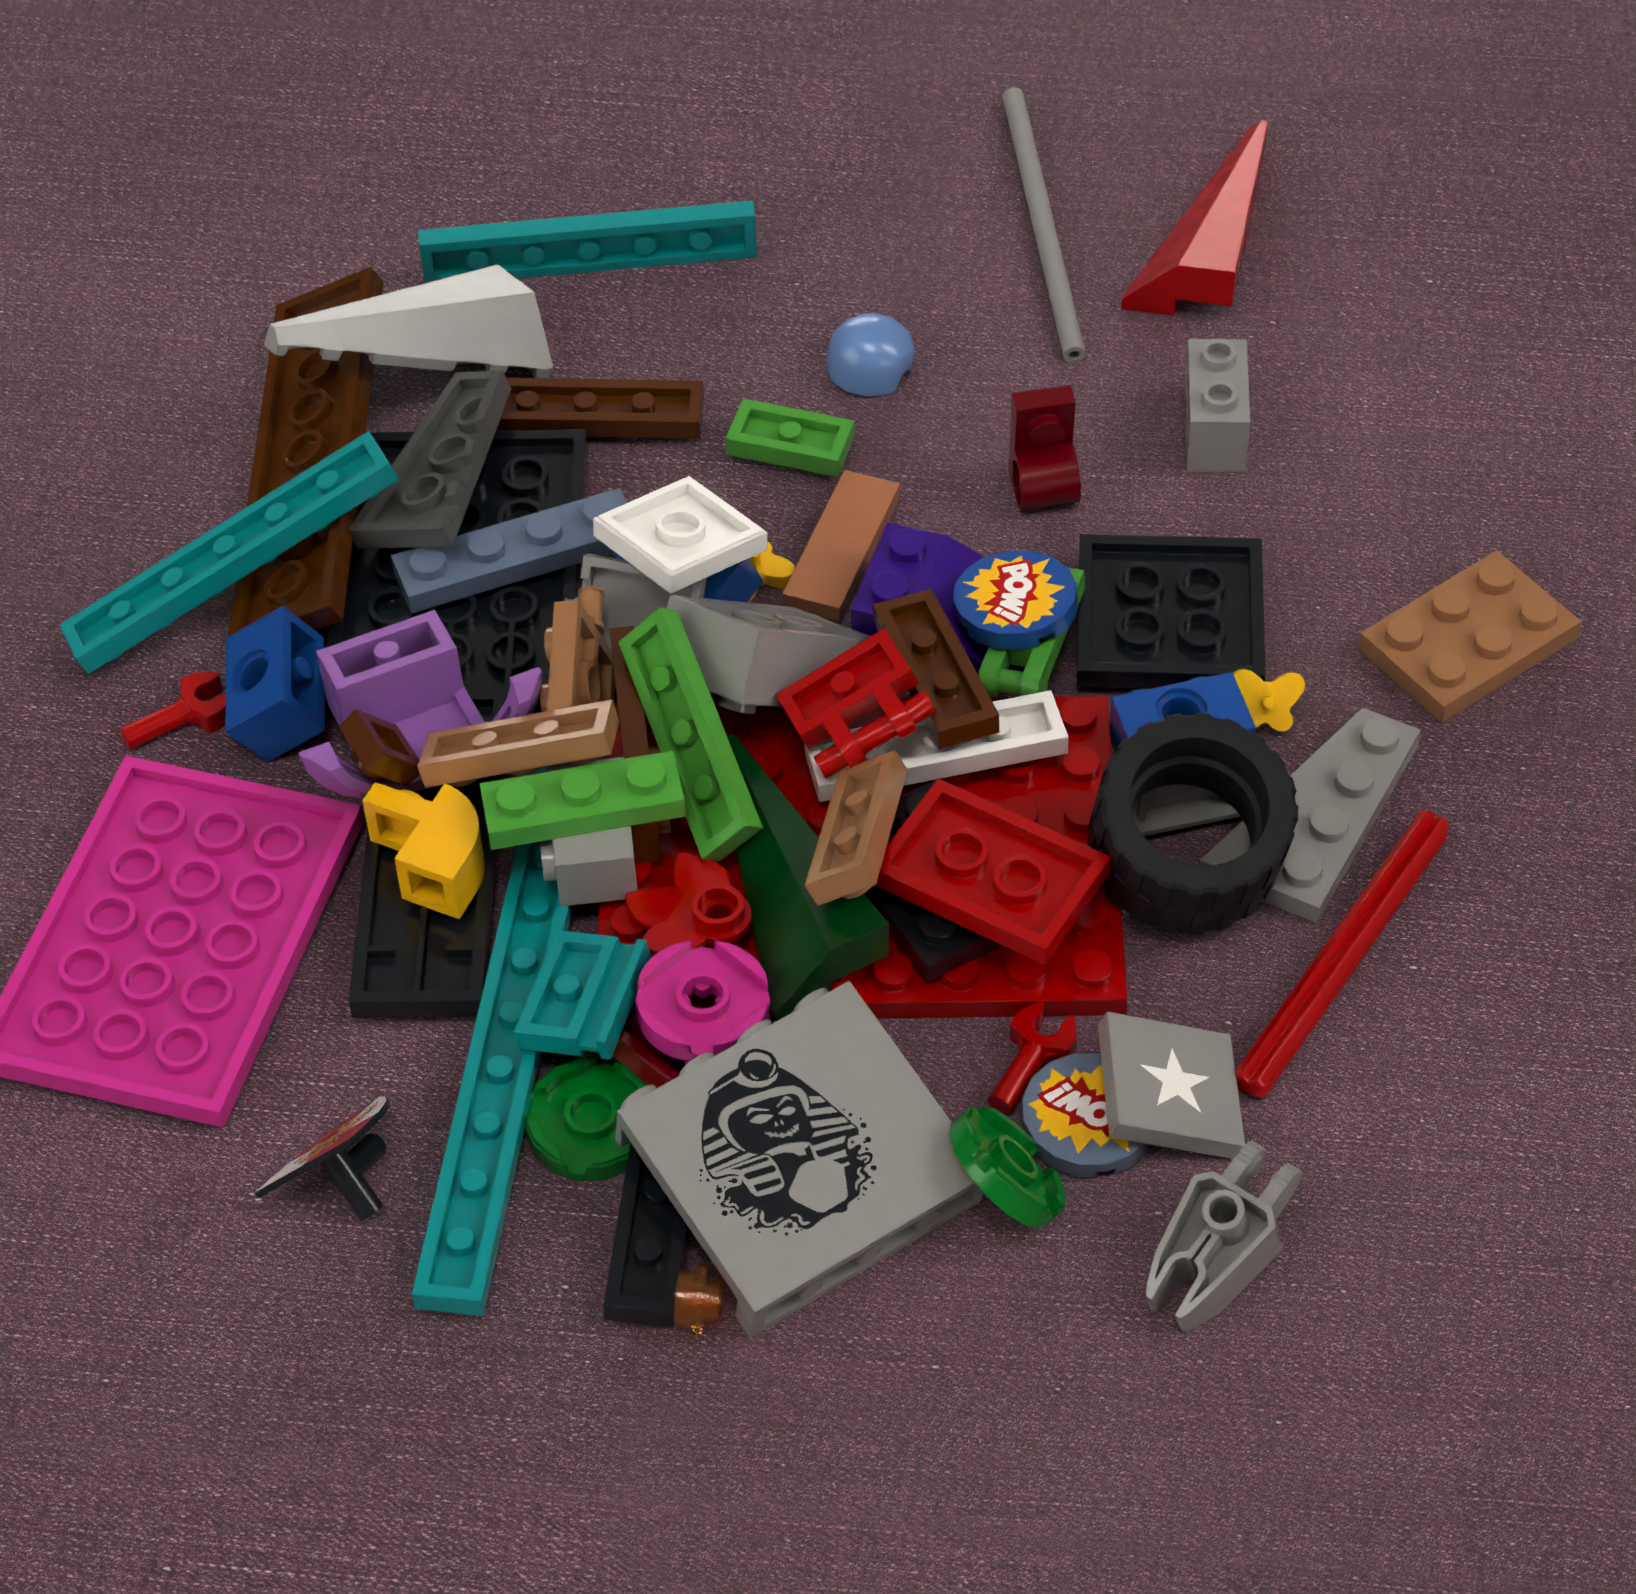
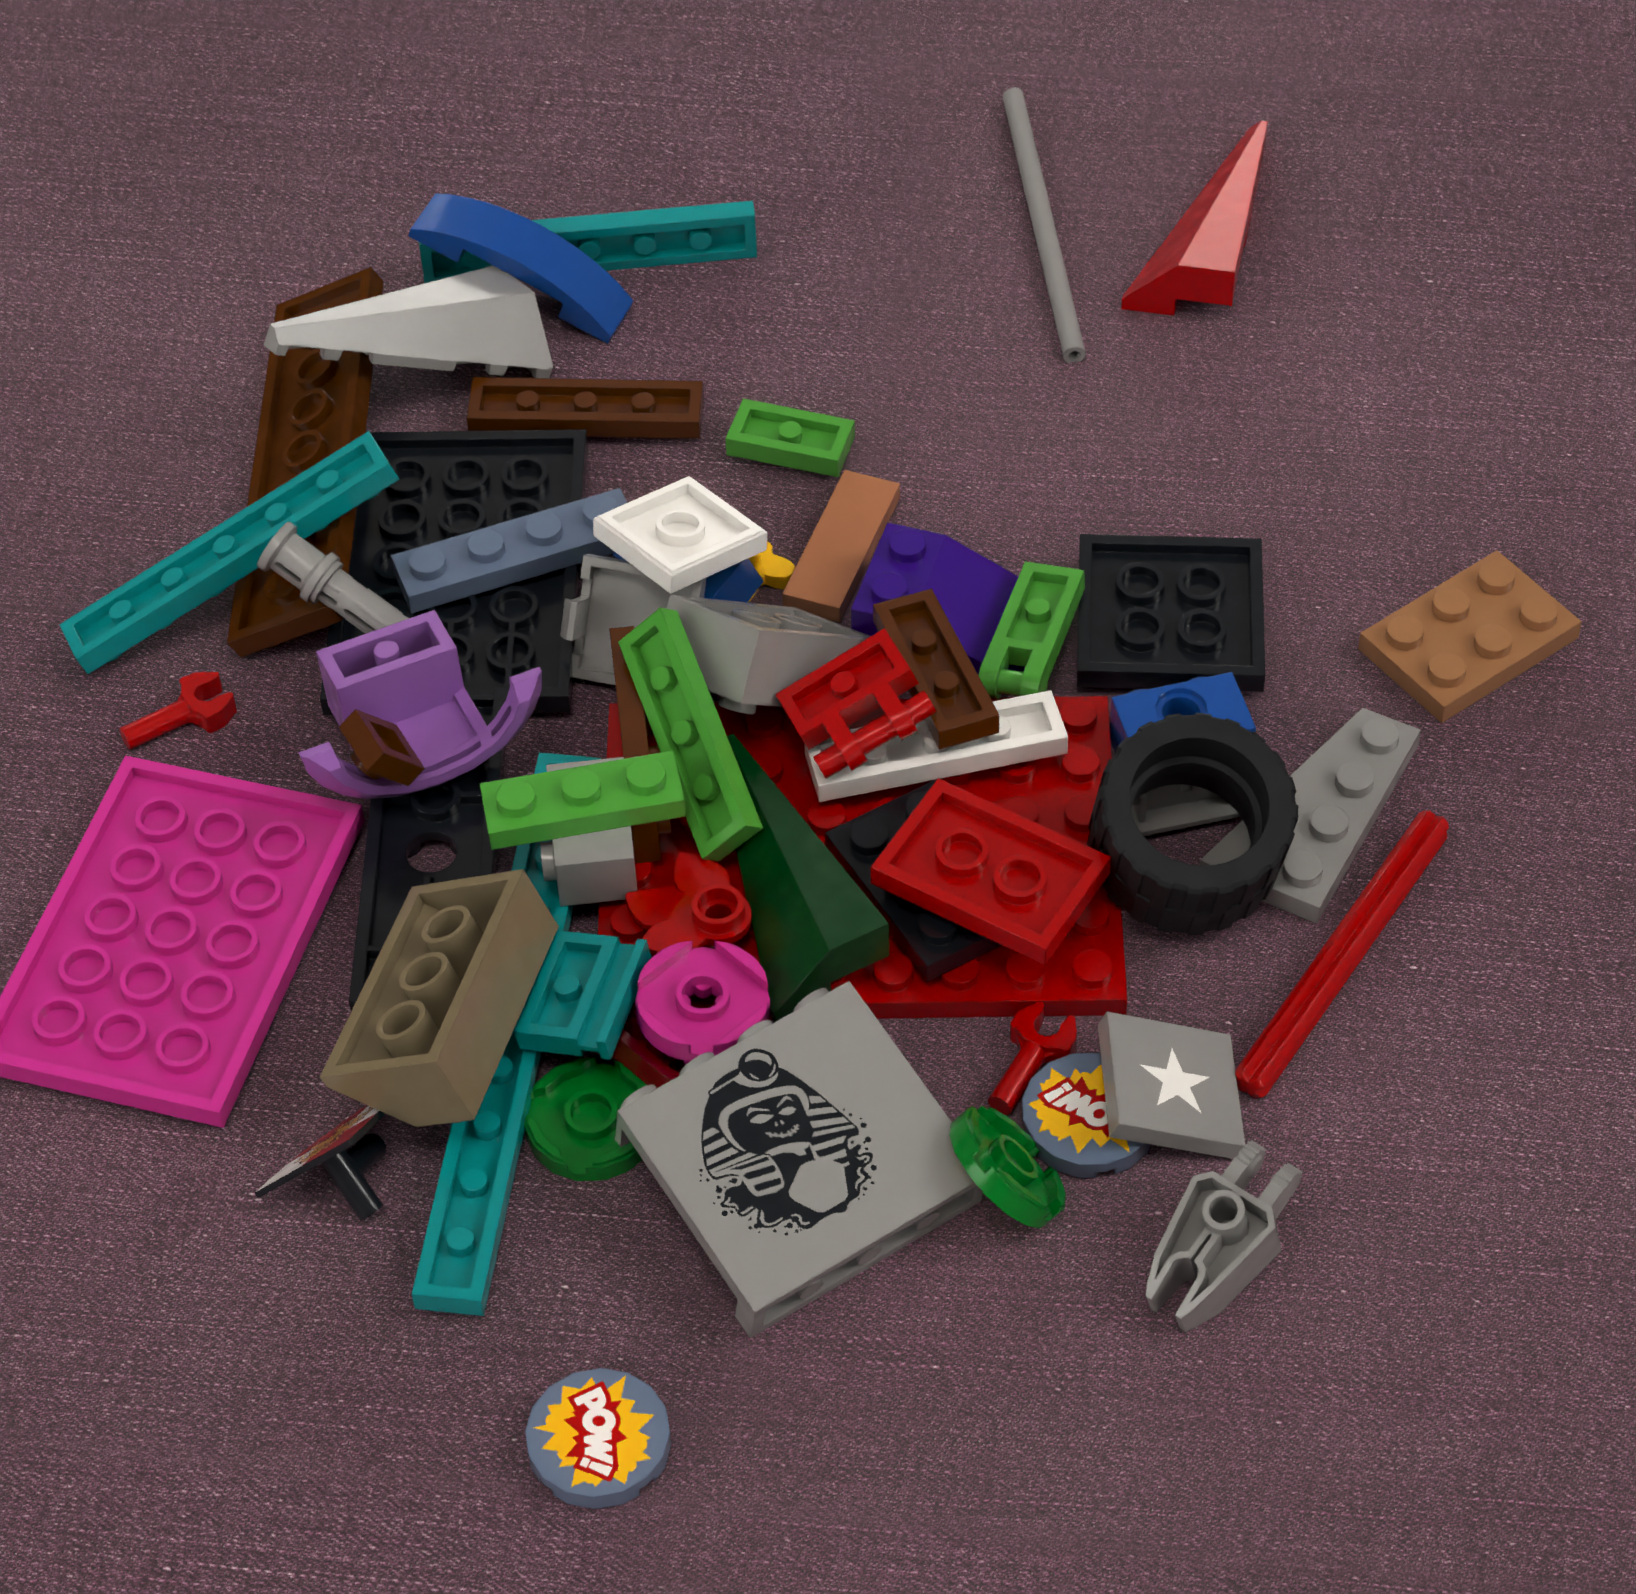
blue brick [225,606,325,762] -> none
dark grey wing [349,370,512,549] -> none
yellow brick [362,782,485,919] -> none
medium nougat plate [417,699,619,788] -> none
medium nougat plate [540,586,615,763] -> none
black plate [603,1142,689,1327] -> none
clear orange plate [674,1264,723,1336] -> none
medium nougat plate [805,750,908,906] -> none
medium blue hair [826,312,916,397] -> none
tile [953,551,1078,650] -> none
dark red plate [1008,385,1081,511] -> none
light grey brick [1184,339,1250,473] -> none
yellow piece [1233,669,1305,732] -> none
none -> light grey pin [257,521,409,634]
none -> dark tan slope [320,869,559,1127]
none -> blue slope [408,193,633,344]
none -> tile [525,1368,671,1509]

